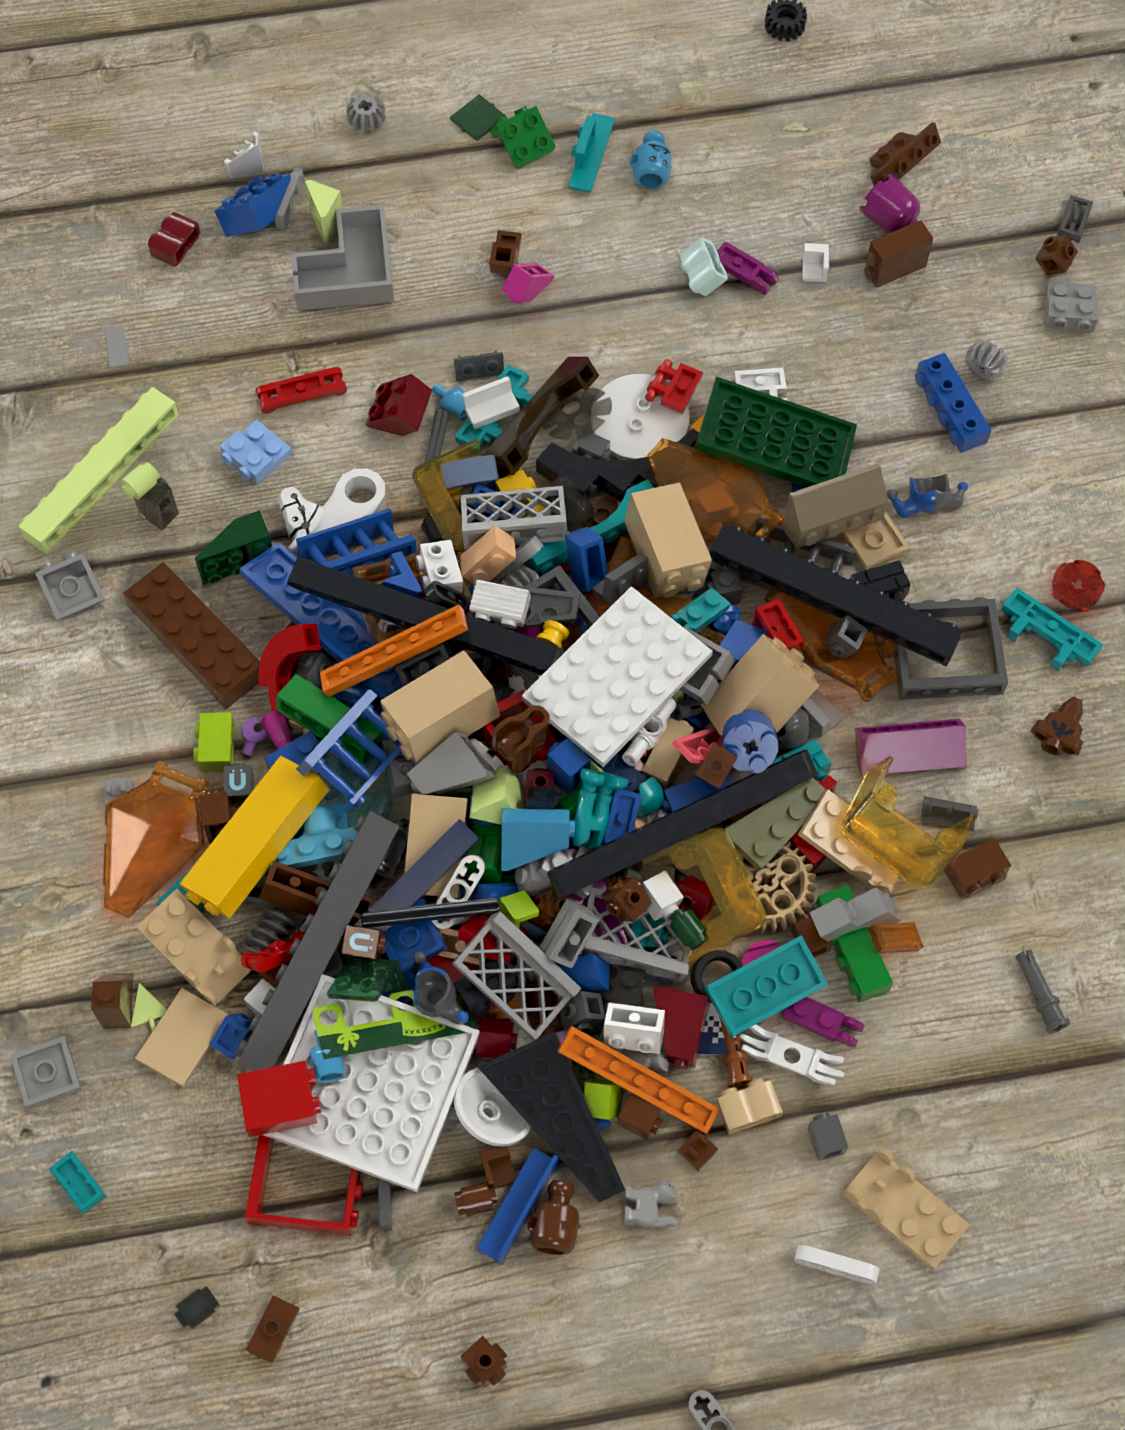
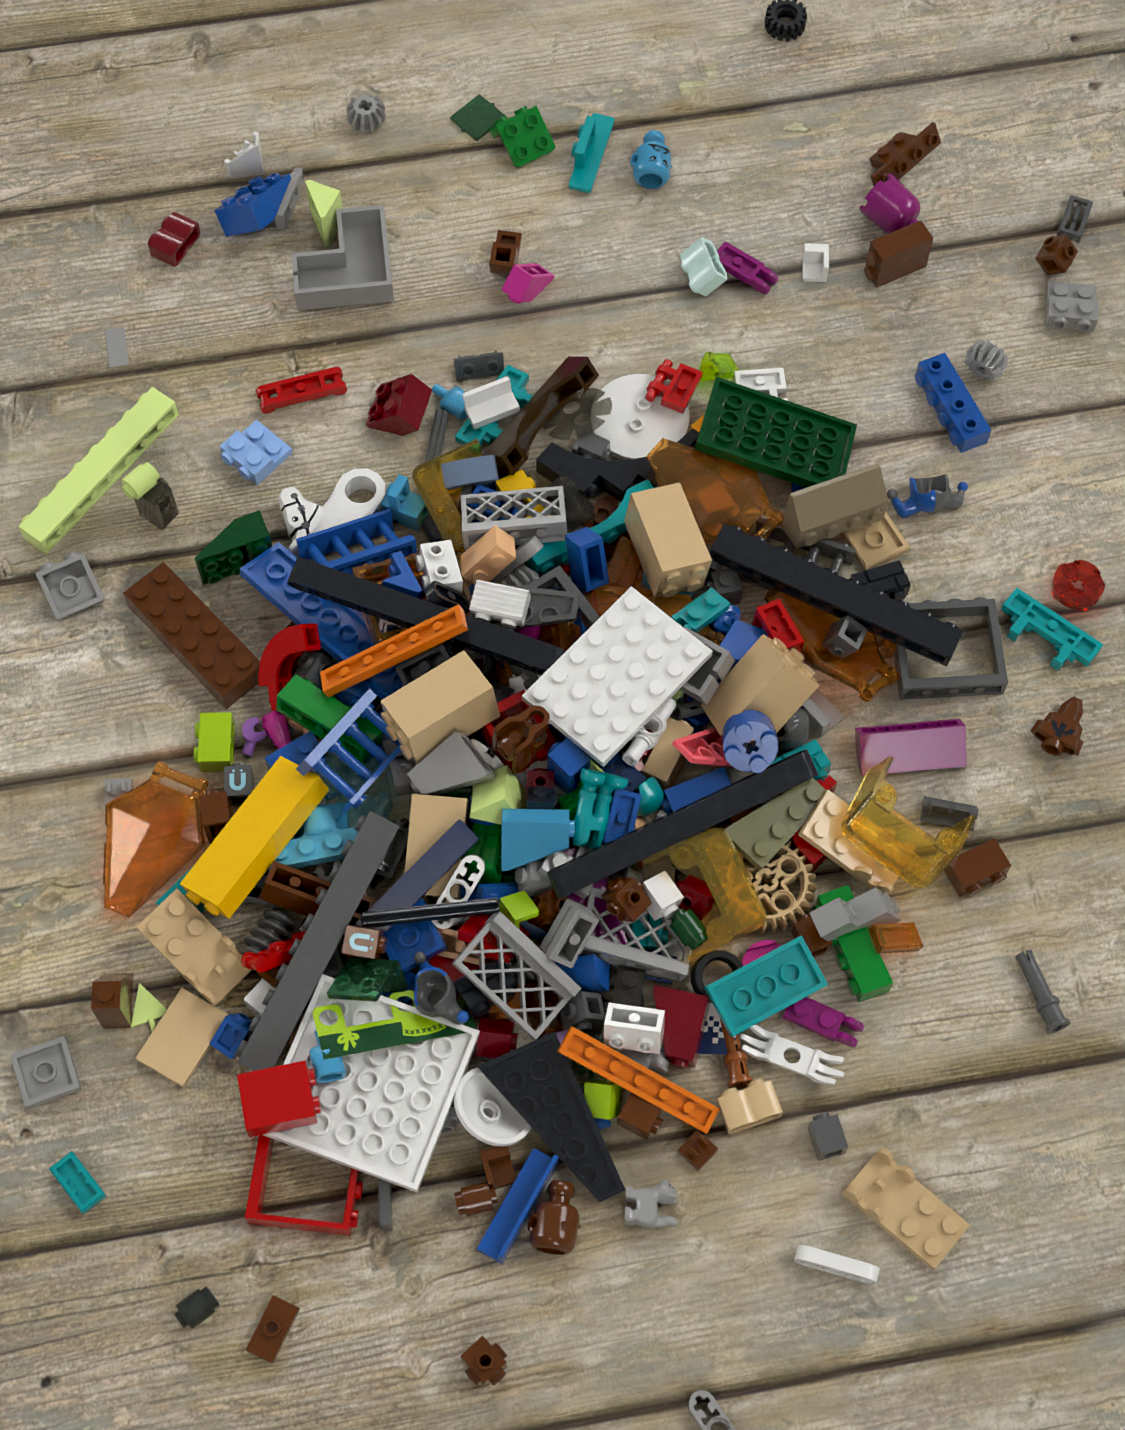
yellow wheel [536,620,569,648] -> none
dark grey bracket [592,553,648,605] -> none
reddish brown bracket [695,743,738,789] -> none
none -> dark azure brick [380,474,430,531]
none -> clear neon green tile [699,352,740,381]

